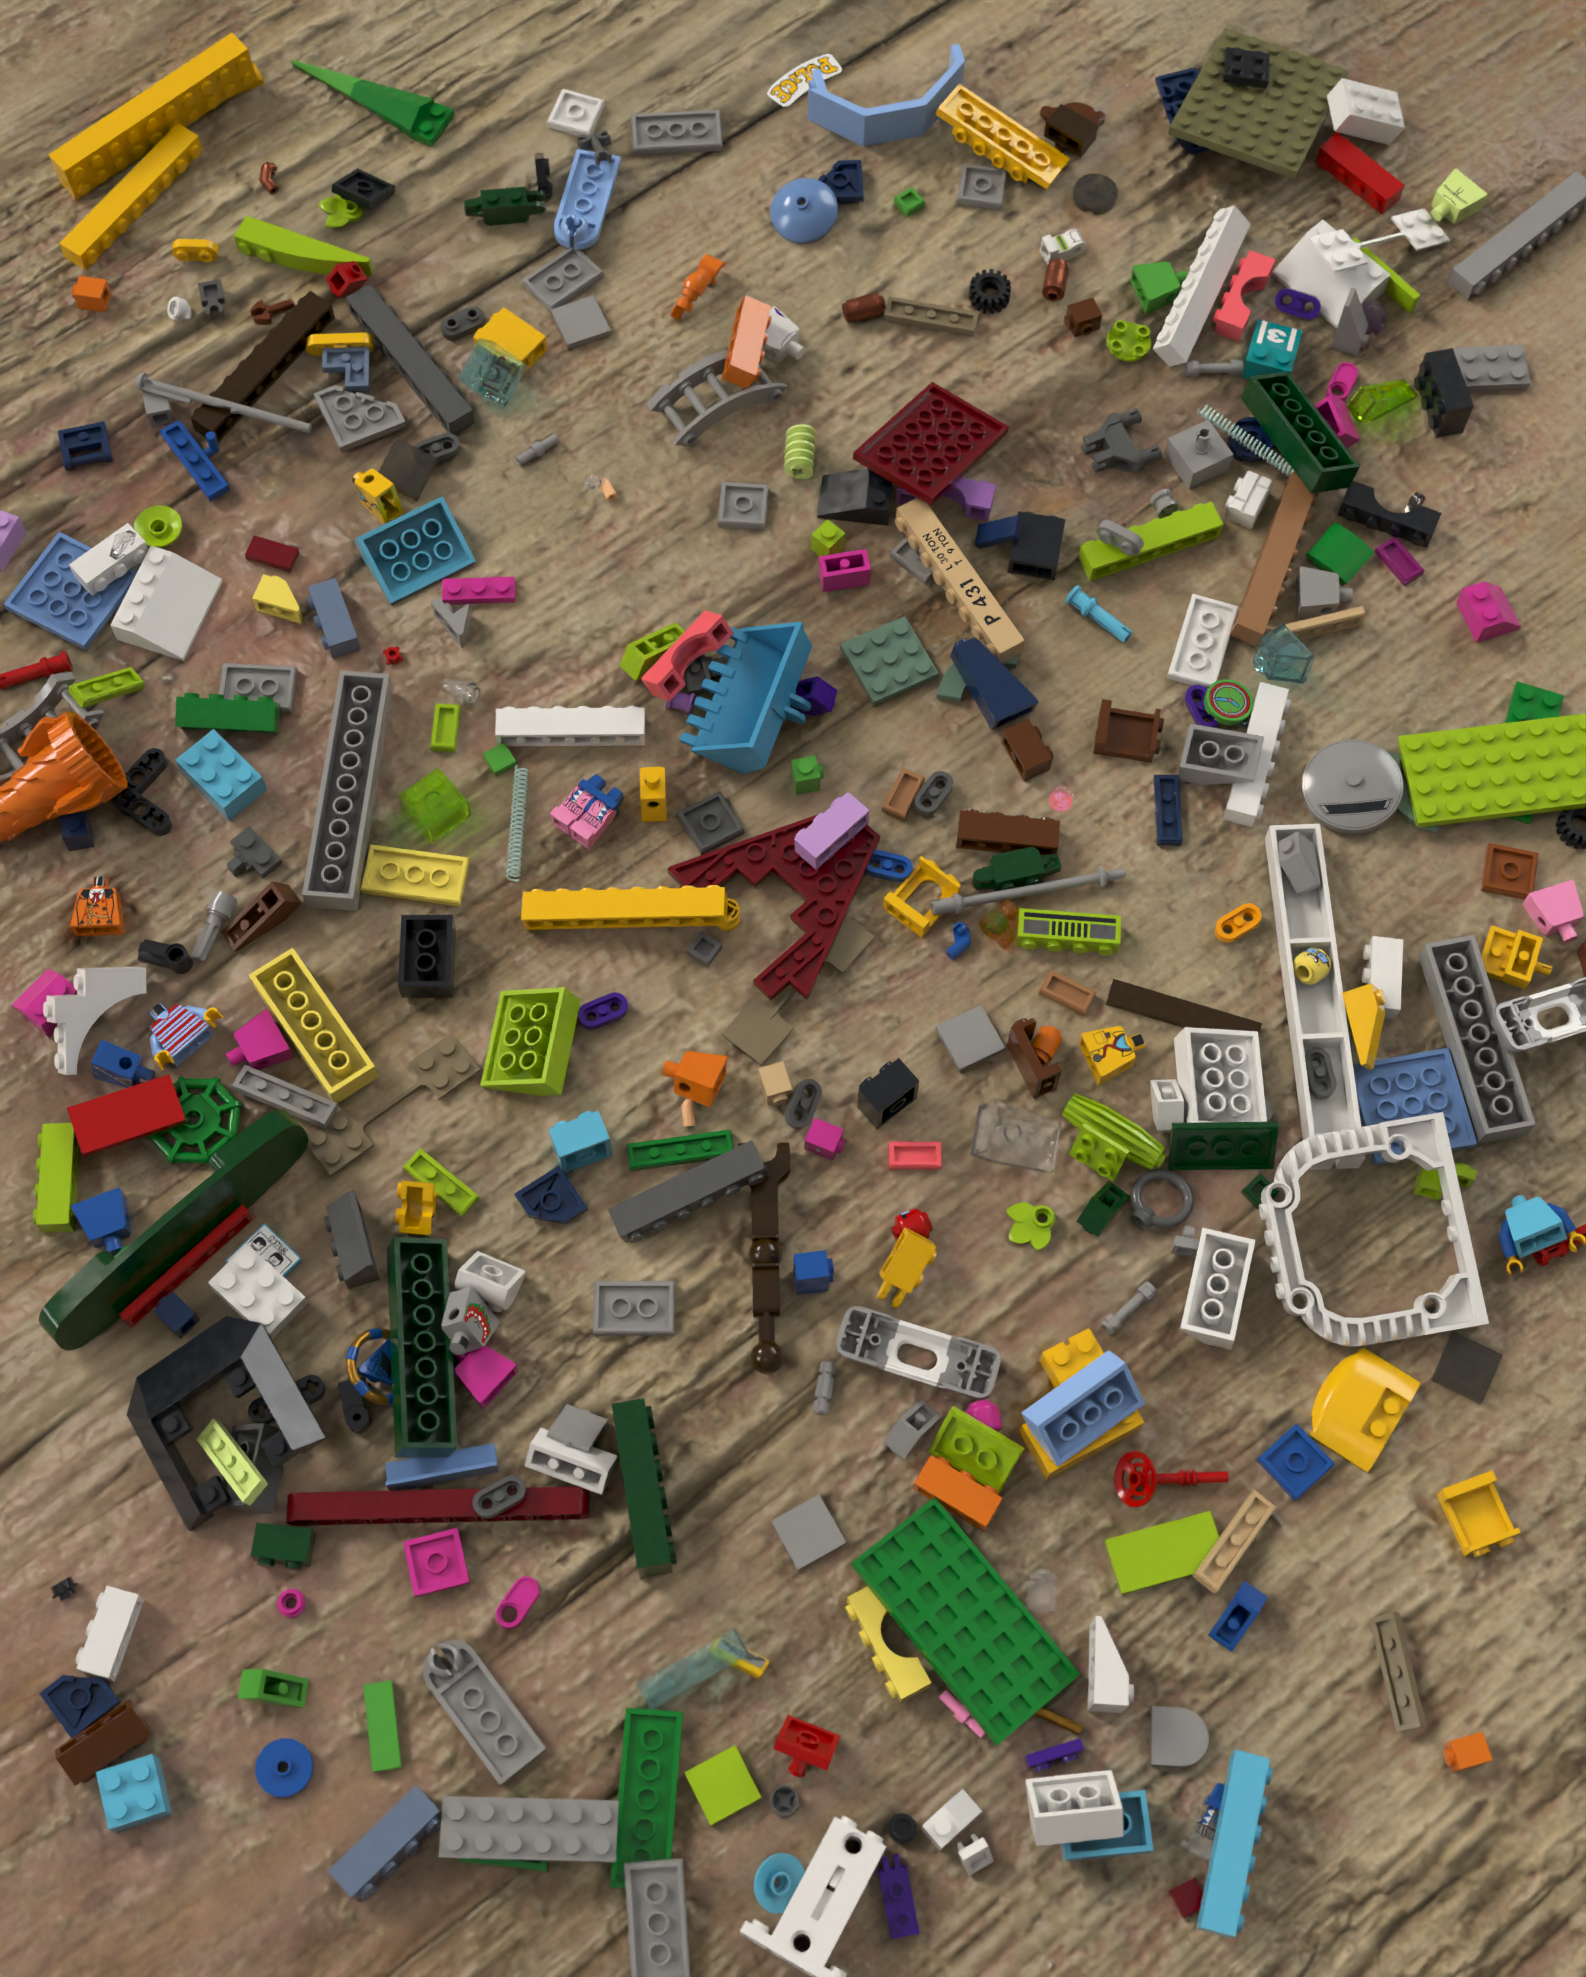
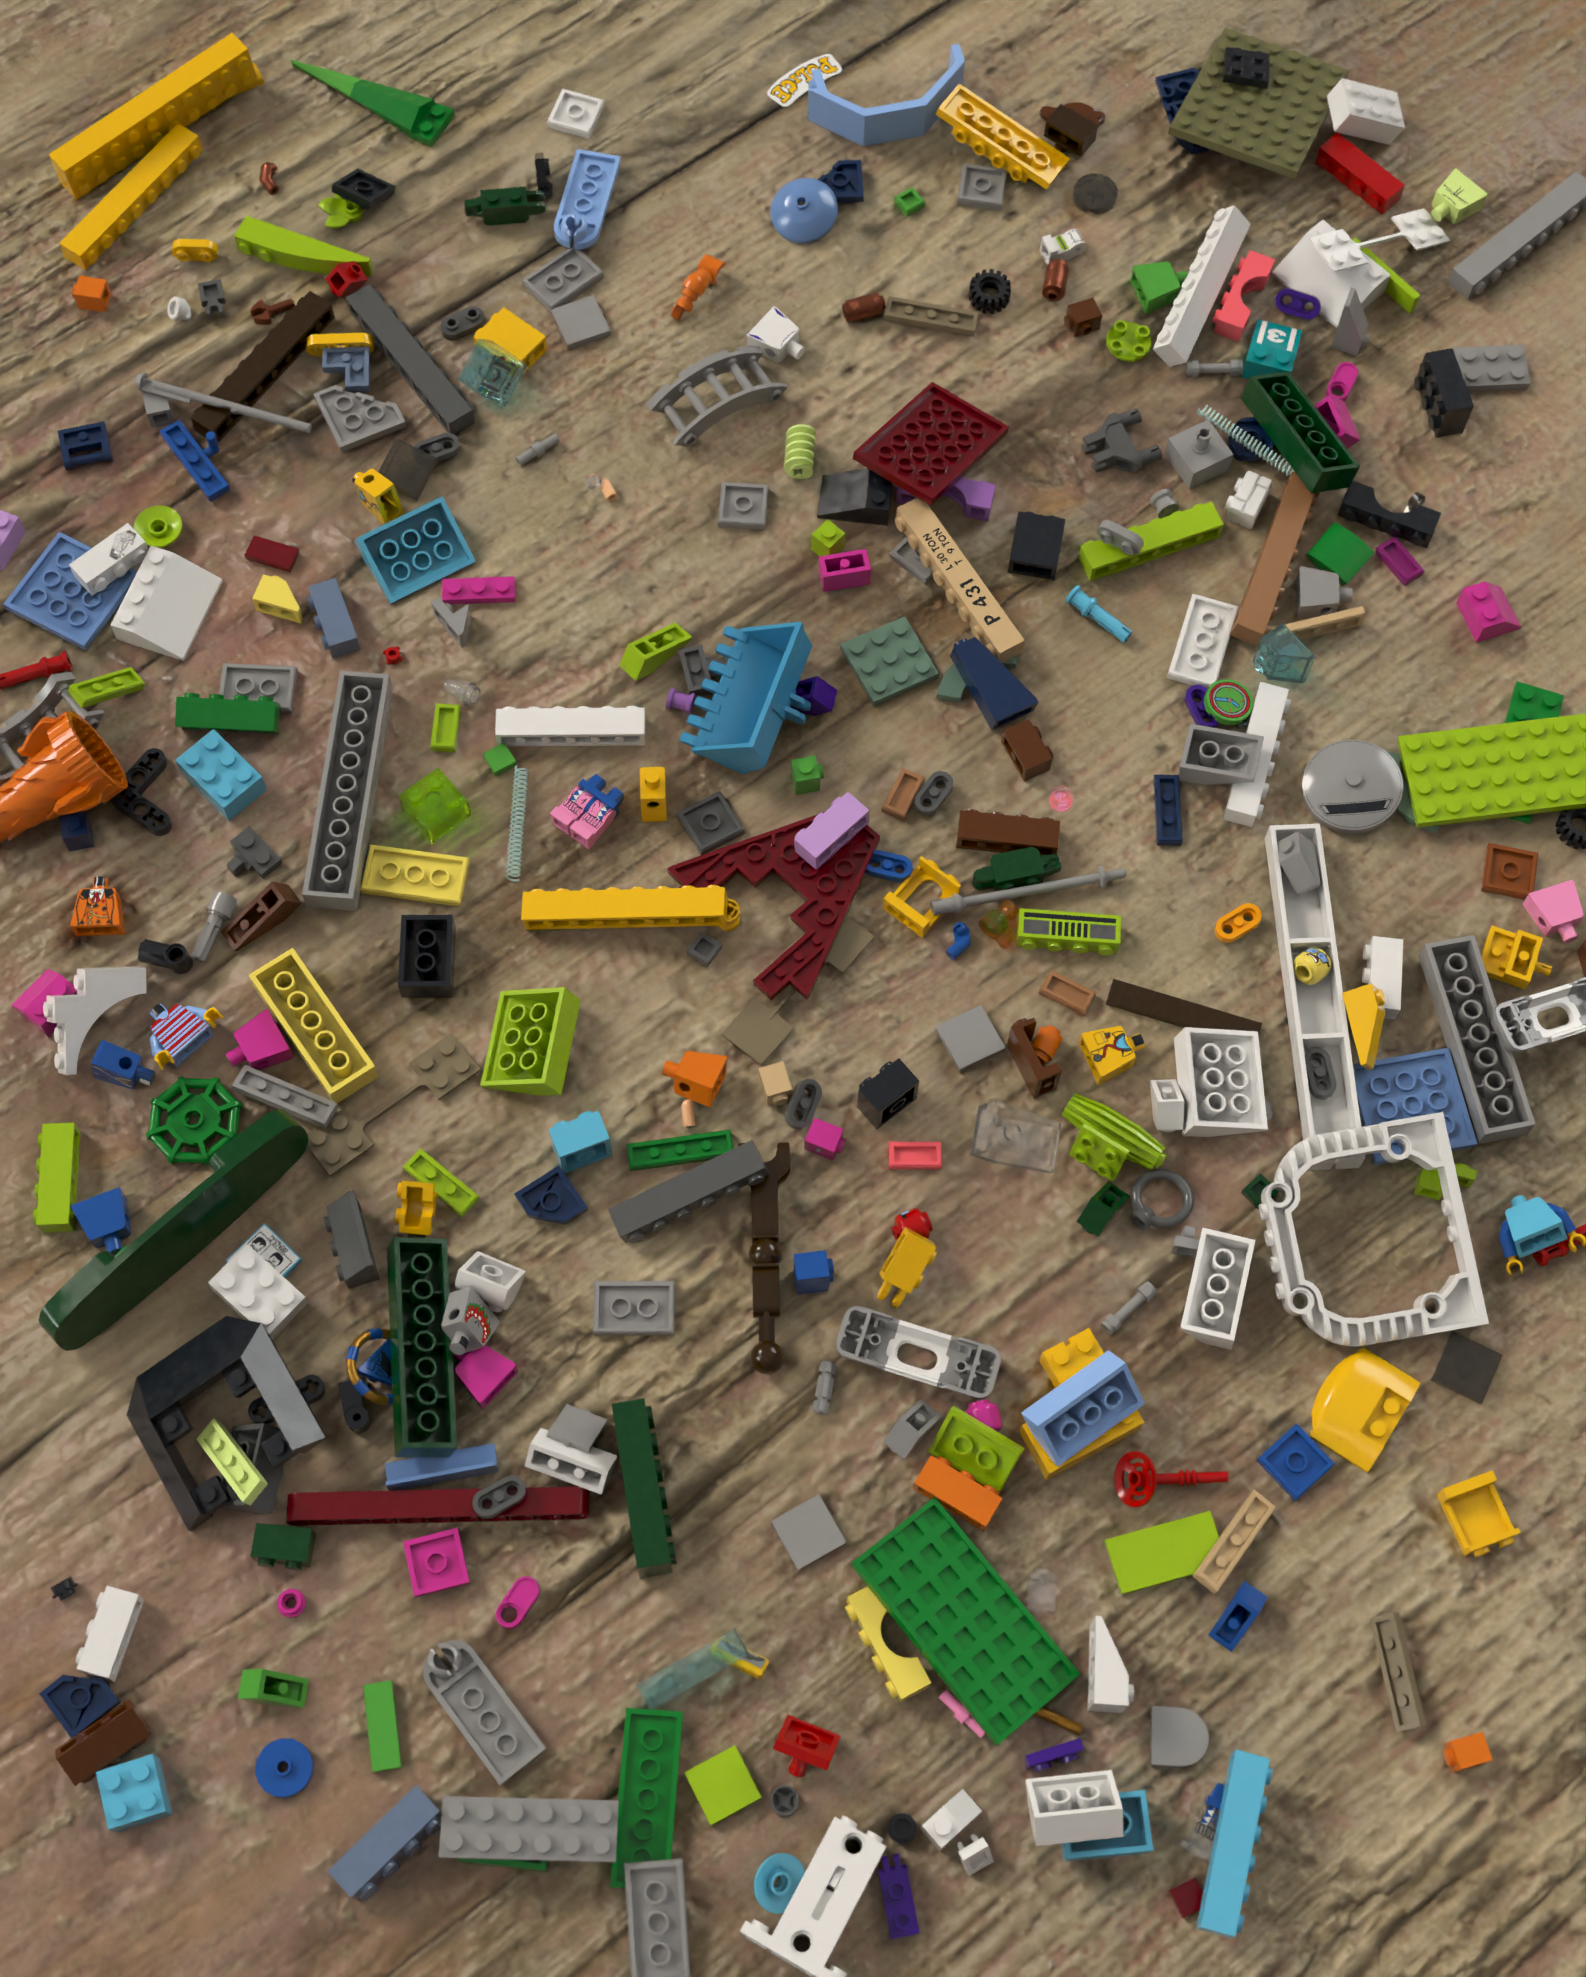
red tile [67,1074,186,1157] -> none
red tile [119,1204,253,1328] -> none
dark blue brick [153,1292,200,1339] -> none
dark grey bar [577,130,612,165] -> none
dark purple plate [578,993,628,1030] -> none
light grey tile [631,110,723,155] -> none
coral arch [641,611,734,702] -> none
brick [722,295,772,389] -> none
dark blue tile [975,515,1022,549] -> none
lime plate [1006,1202,1056,1251] -> none
reddish brown panel [1093,699,1164,763] -> none
dark green tile [1168,1122,1279,1170] -> none
clear neon green slope [1347,379,1418,423] -> none
head [1362,300,1388,336] -> none

